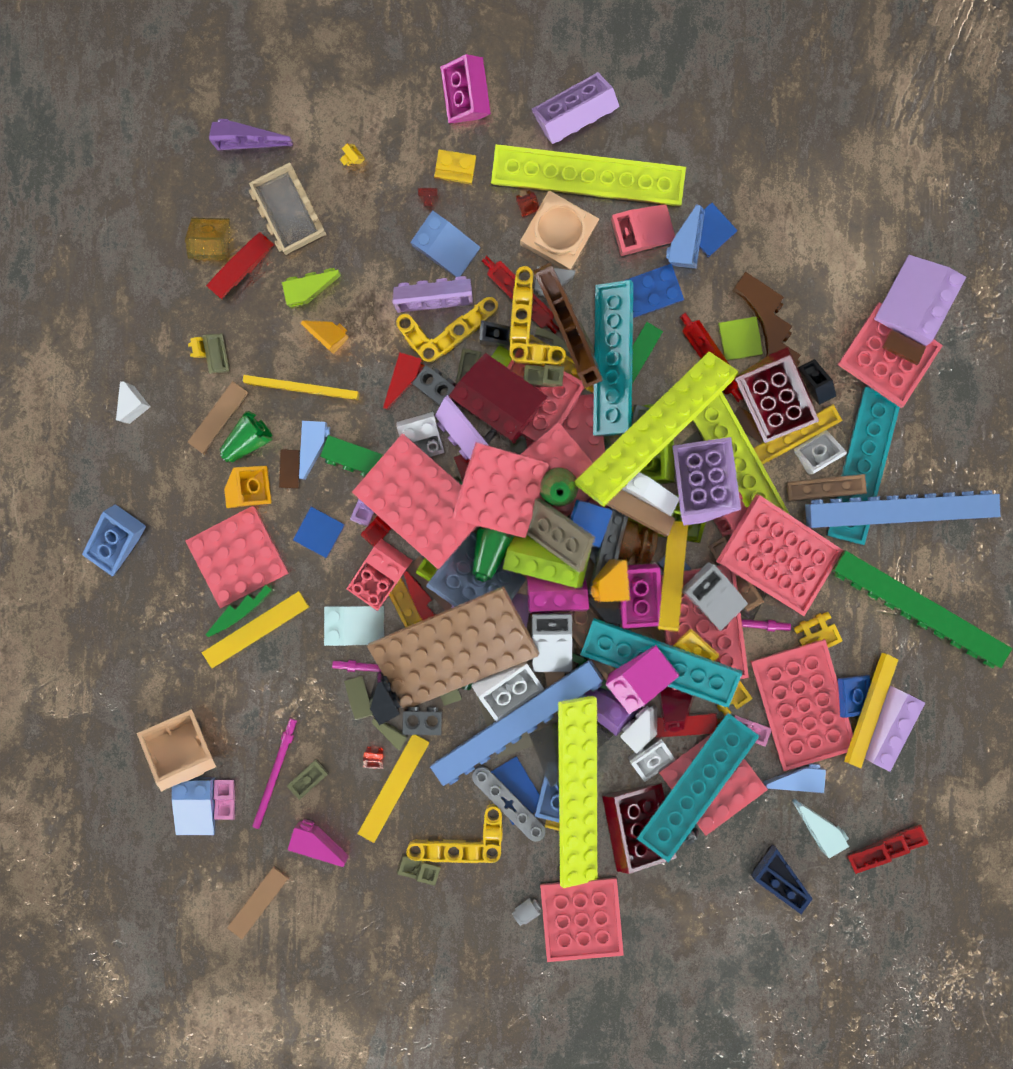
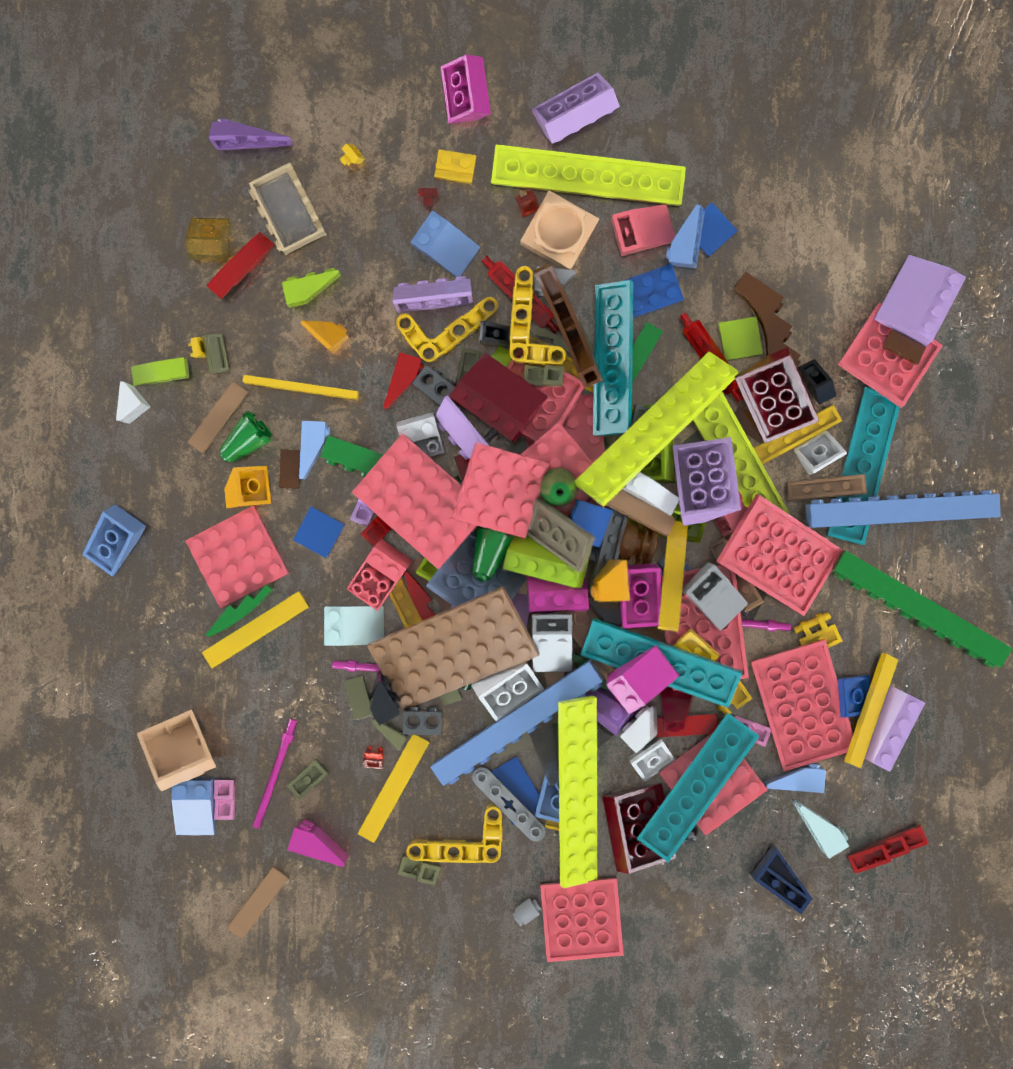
none -> lime slope [131,357,189,386]

